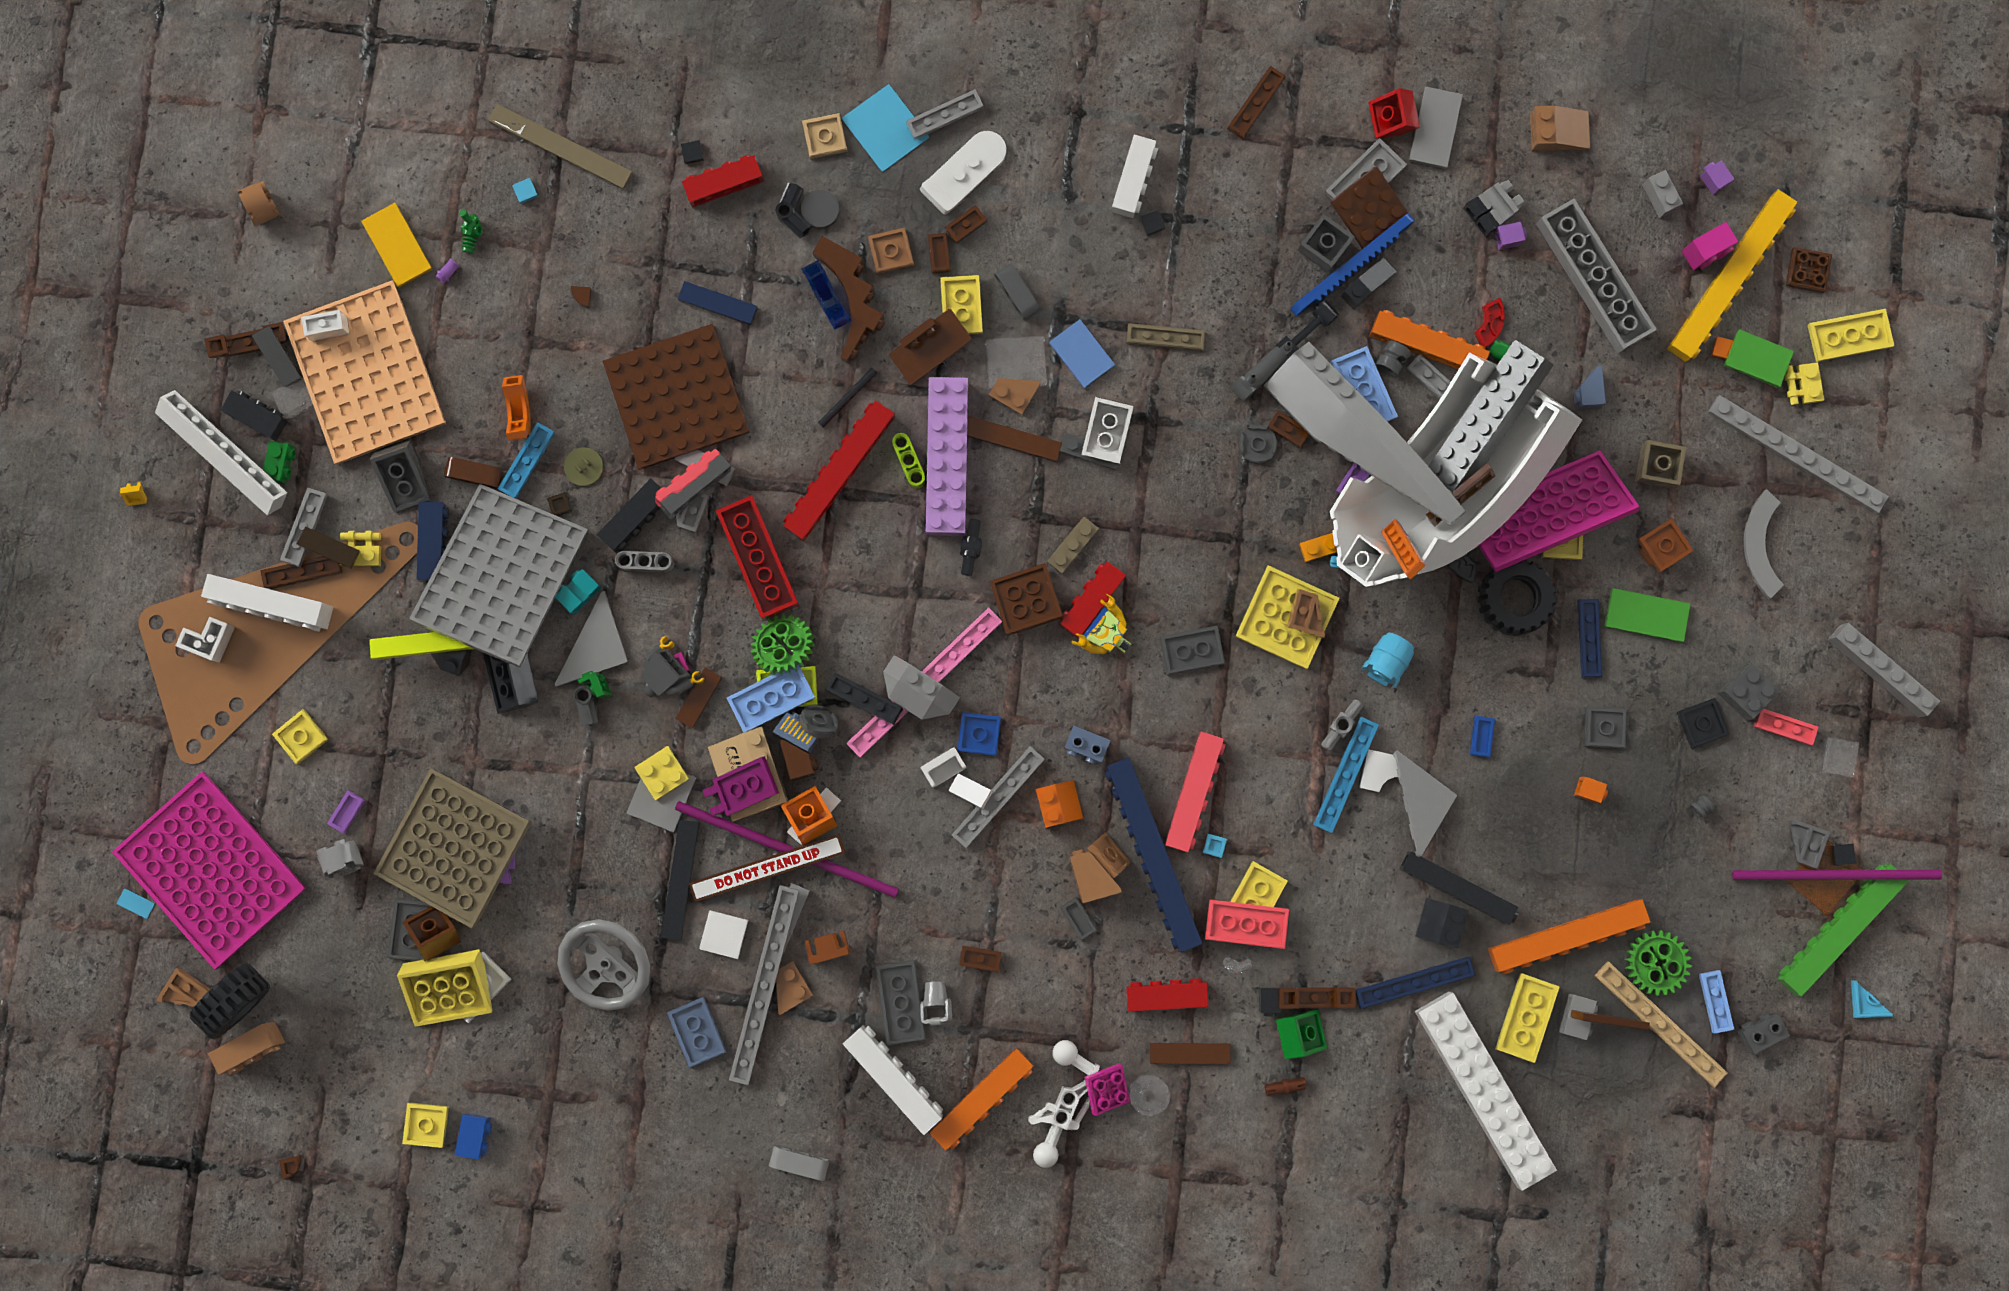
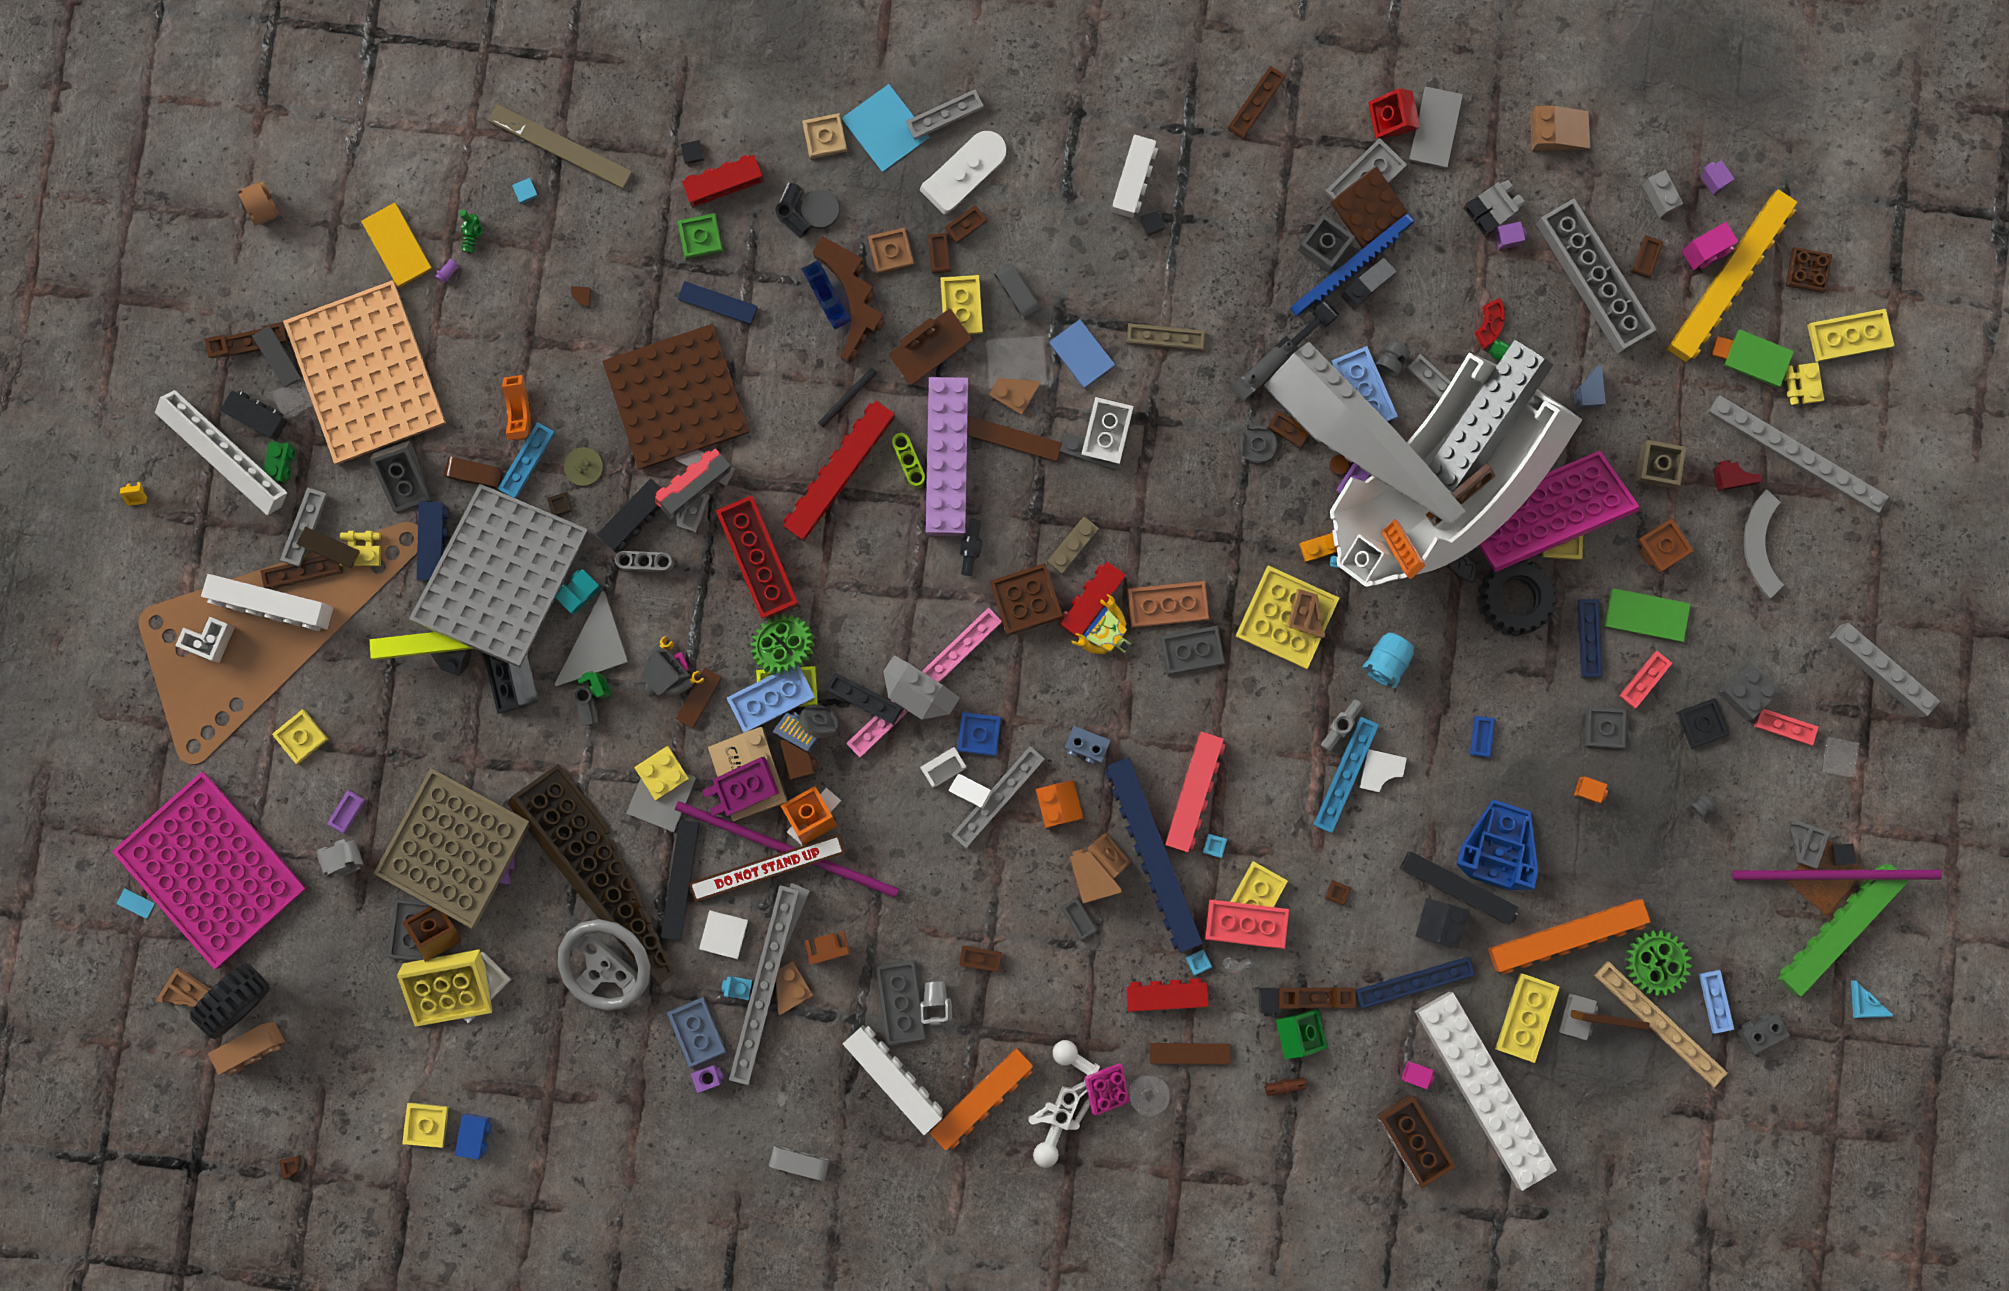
white panel [301,310,349,341] -> none
orange brick [1369,310,1490,370] -> none
light grey tile [1393,750,1457,857] -> none
none -> dark brown wedge [507,764,675,985]
none -> bright green tile [677,213,723,259]
none -> medium lavender brick [691,1064,724,1093]
none -> medium azure bracket [721,976,753,1000]
none -> nougat tile [1127,581,1210,628]
none -> medium azure tile [1185,949,1212,976]
none -> reddish brown tile [1325,880,1351,906]
none -> reddish brown tile [1329,455,1349,475]
none -> reddish brown brick [1376,1095,1457,1188]
none -> dark pink brick [1401,1060,1435,1089]
none -> blue wedge [1456,799,1538,890]
none -> coral plate [1618,651,1672,709]
none -> reddish brown tile [1631,235,1663,279]
none -> dark red arch [1713,460,1762,491]

